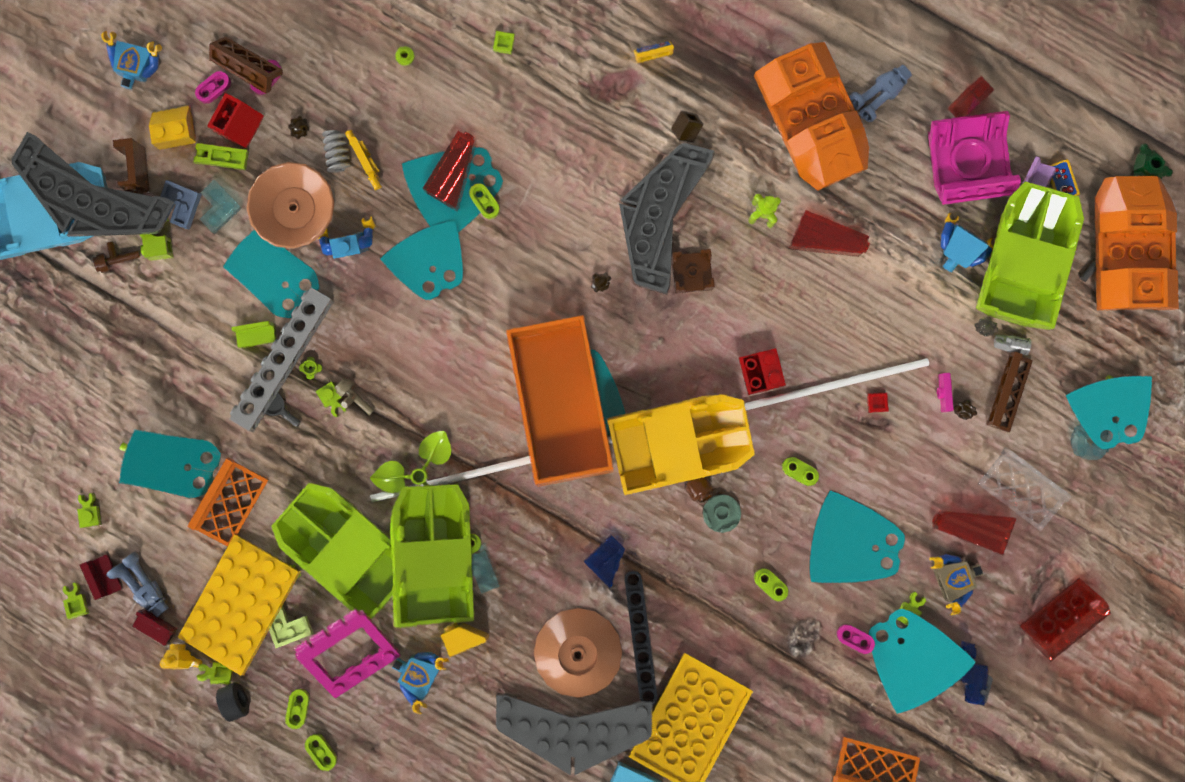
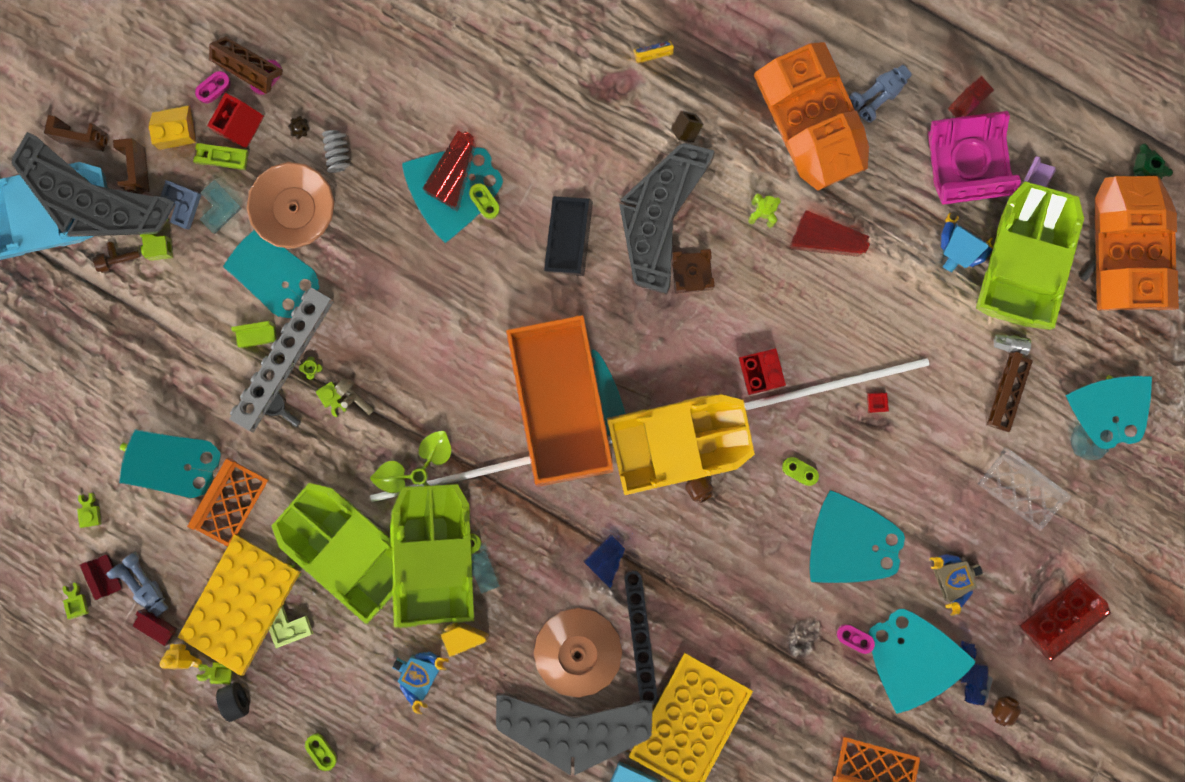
torso [101,31,162,90] -> none
lime plate [285,689,310,729] -> none
dark pink hinge [294,609,401,698] -> none
torso [318,216,375,259] -> none
yellow plate [345,130,382,190] -> none
teal piece [380,220,463,300] -> none
lime plate [395,46,414,66] -> none
lime plate [493,31,515,55] -> none
dark brown plant [591,273,611,292] -> none
sand green tile [702,494,741,533] -> none
lime plate [754,568,788,601] -> none
lime plate [897,592,926,626] -> none
clear red slope [932,511,1016,555] -> none
dark pink plate [937,373,954,413] -> none
dark brown plant [953,400,977,420] -> none
clear smoke plant [974,317,998,337] -> none
slope [1050,159,1080,196] -> none
none -> reddish brown panel [44,115,108,152]
none -> black slope [544,196,593,276]
none -> reddish brown head [991,696,1021,727]

